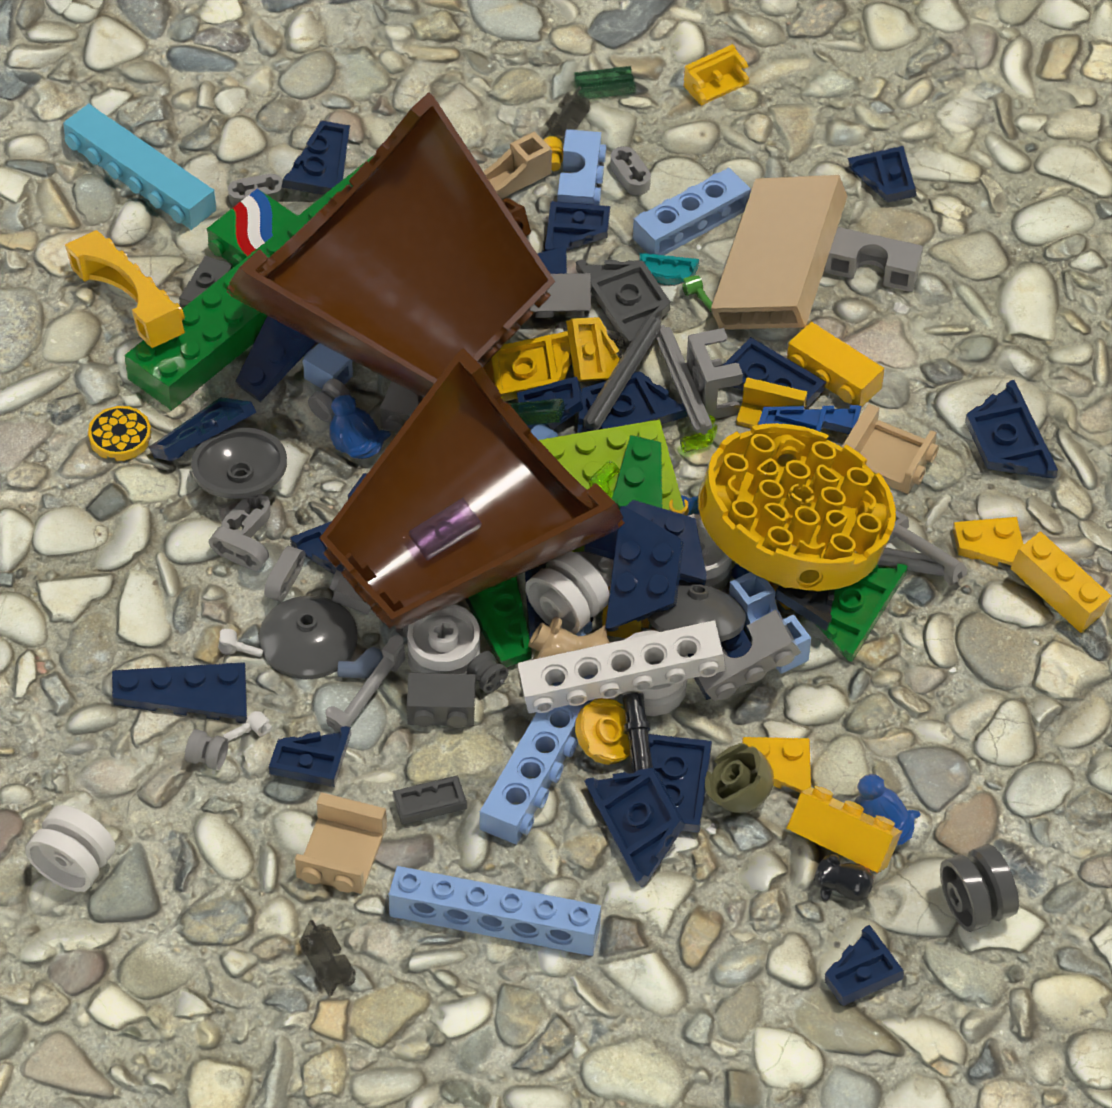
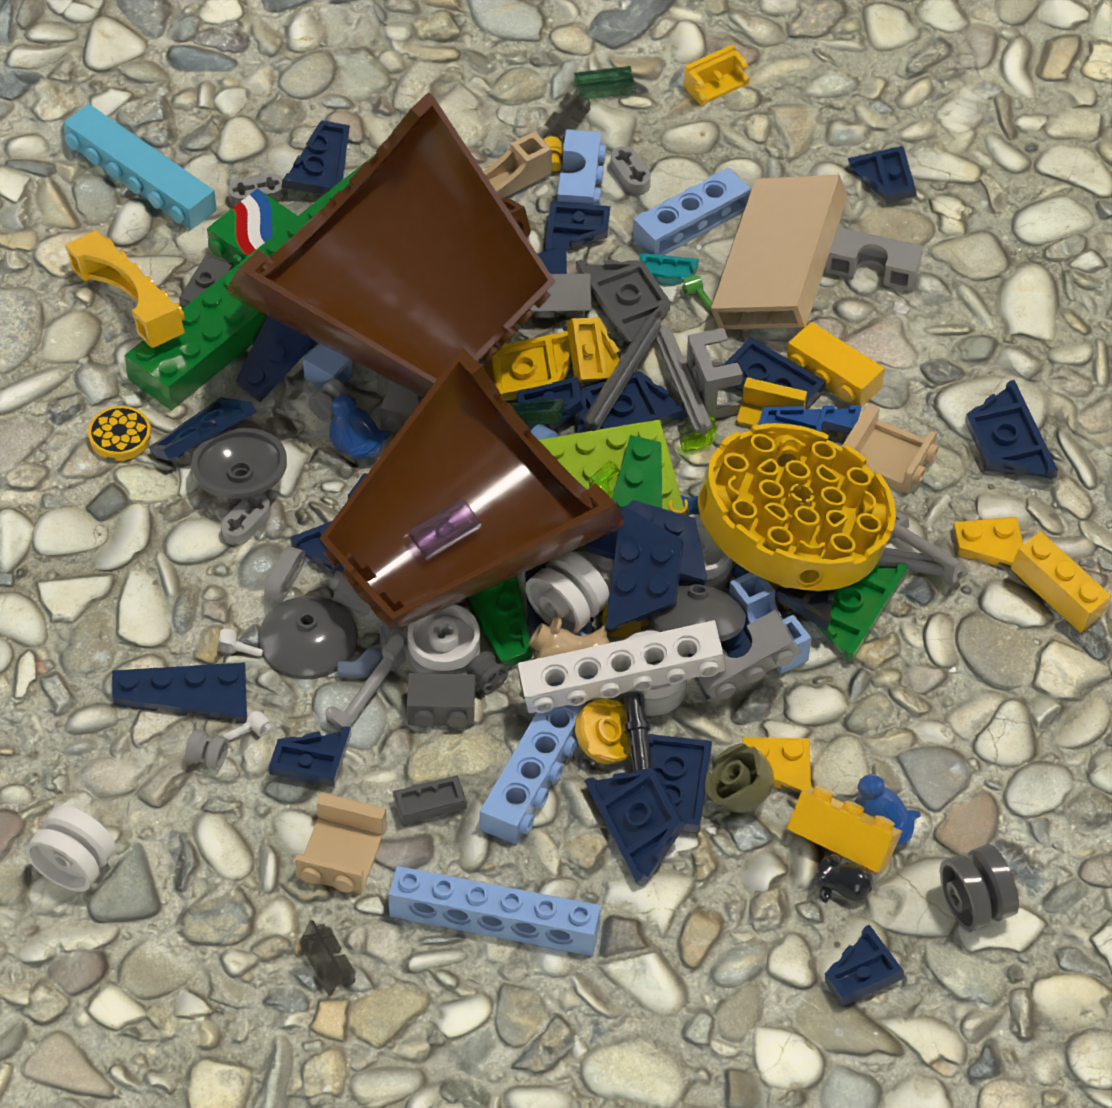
light grey beam [209,526,269,571] -> none

